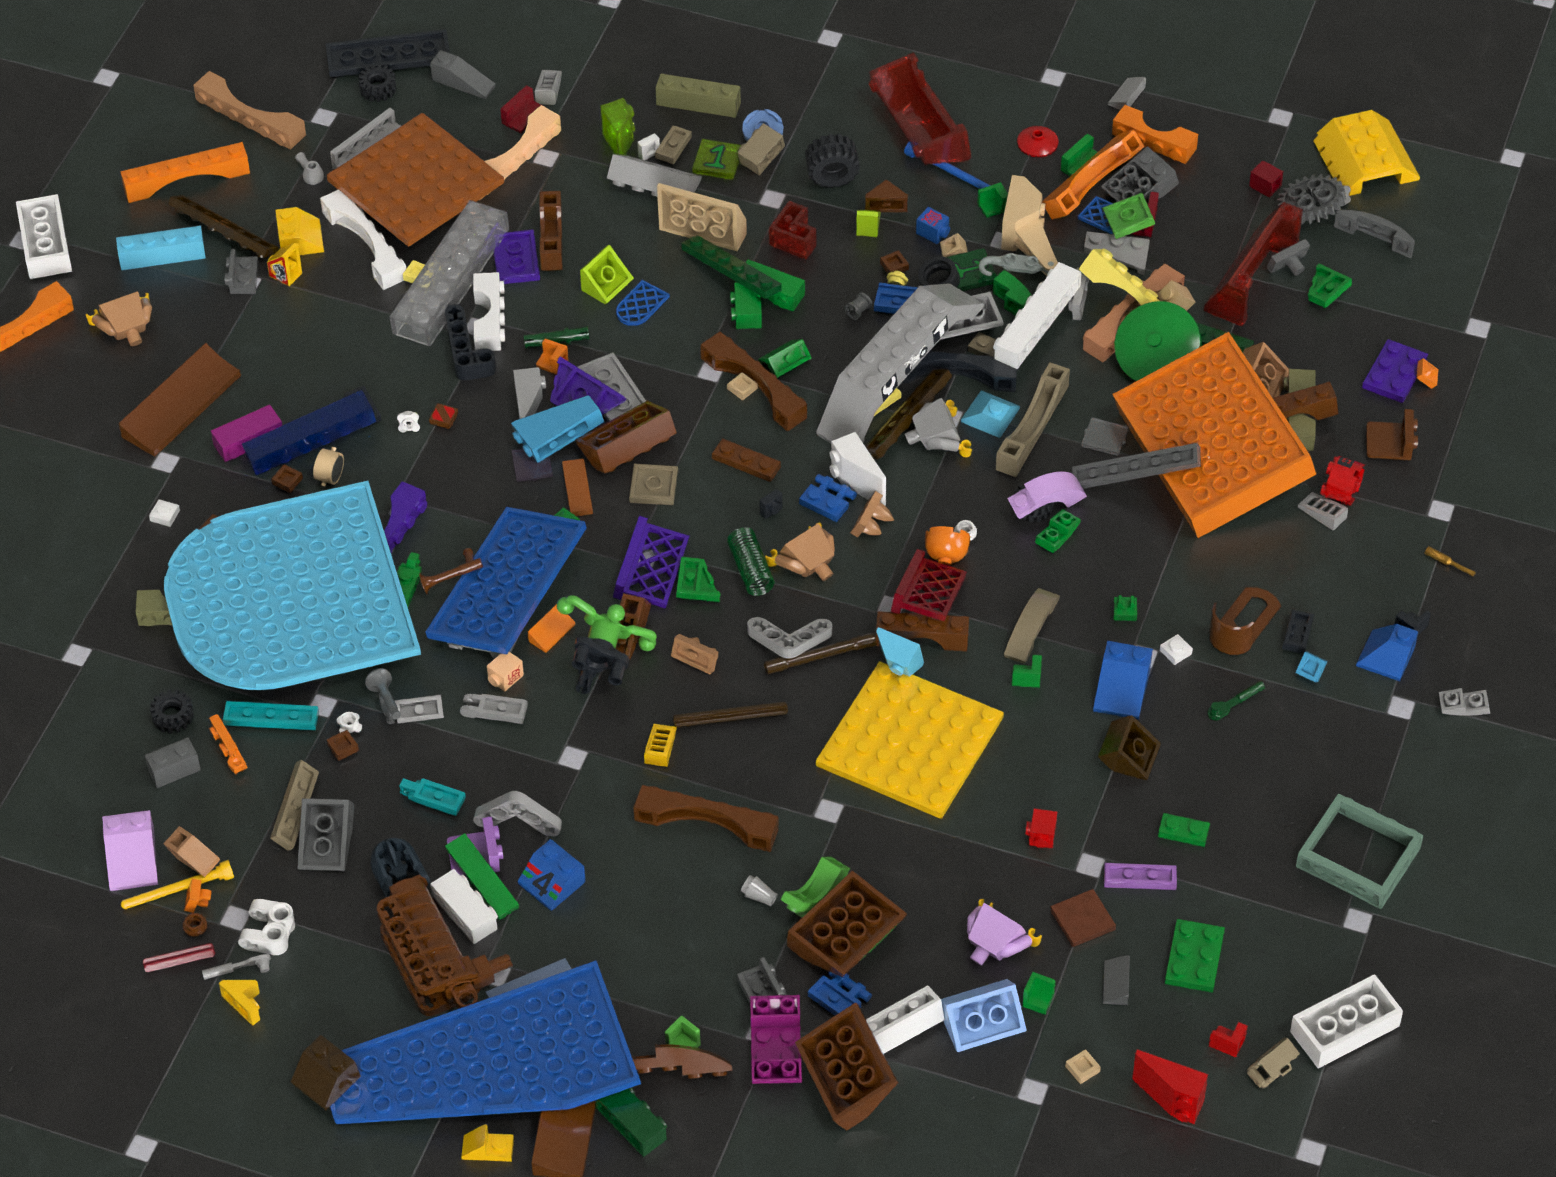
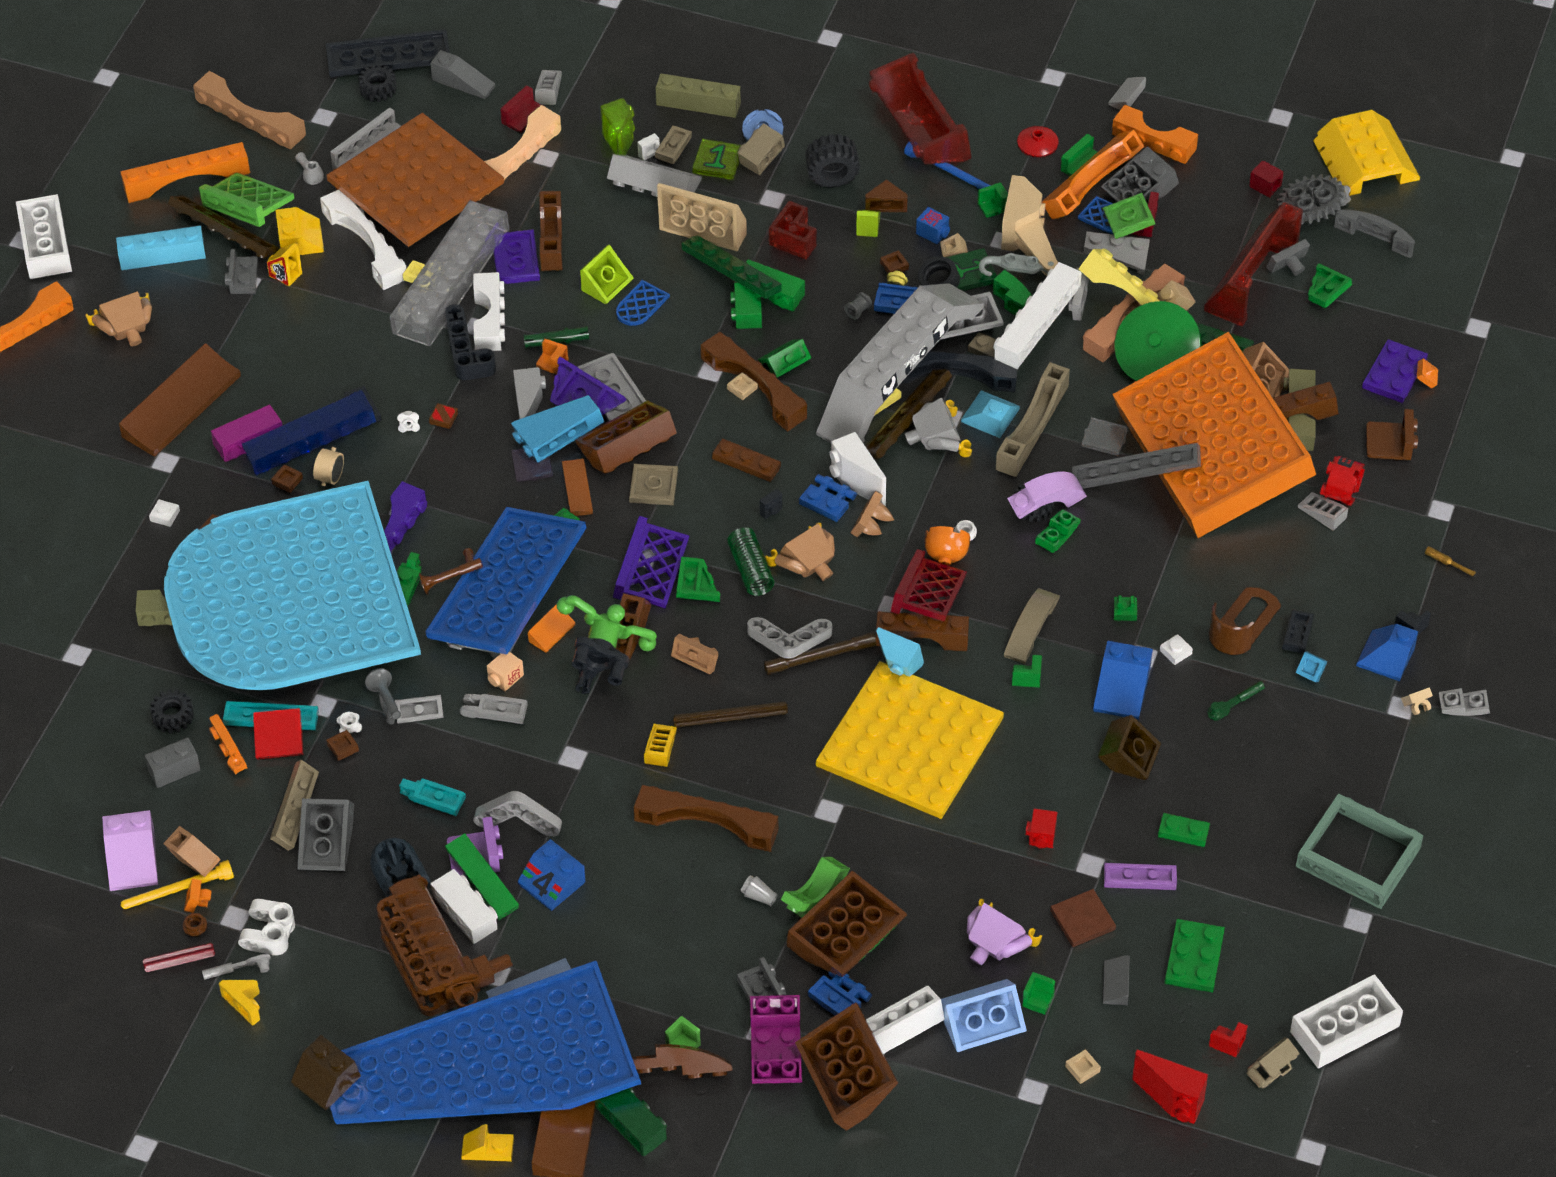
none -> bright green fence [199,173,294,227]
none -> red tile [253,708,303,760]
none -> tan tile [1401,687,1433,715]

